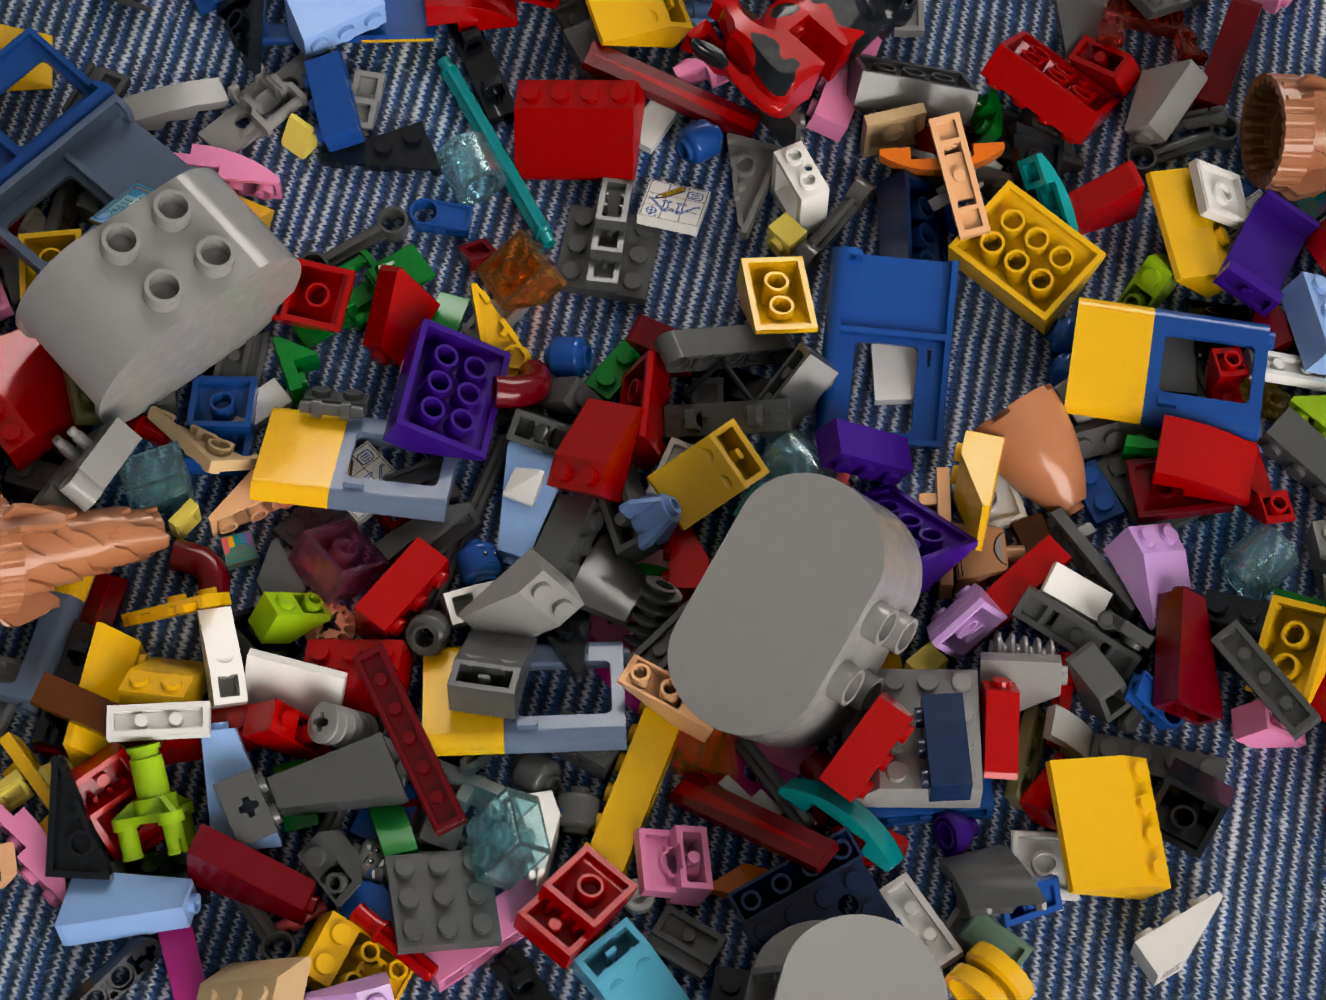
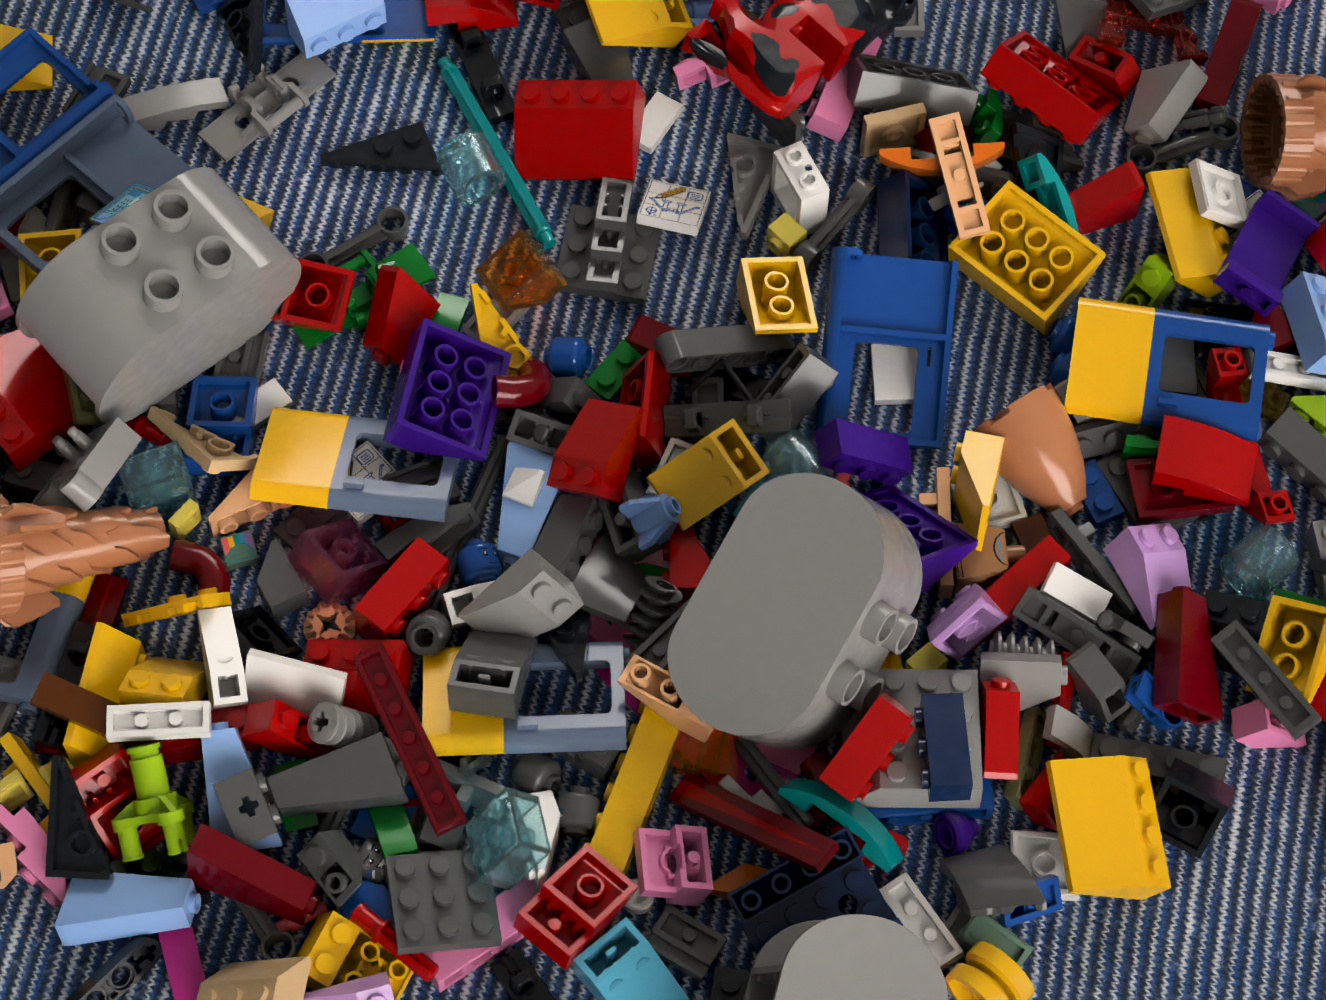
bright pink slope [173,143,283,200] -> none
lime slope [248,591,332,644] -> none
green slope [272,336,320,406] -> none
light yellow slope [281,113,318,159] -> none
dark grey plate [299,386,371,421] -> none
blue brick [302,50,365,153] -> none
light grey slope [352,69,387,131] -> none
blue piece [409,198,474,239] -> none
dark red plate [457,238,499,272] -> none
dark red tile [581,40,761,138] -> none
blue head [676,119,723,164] -> none
white slope [1130,891,1223,987] -> none

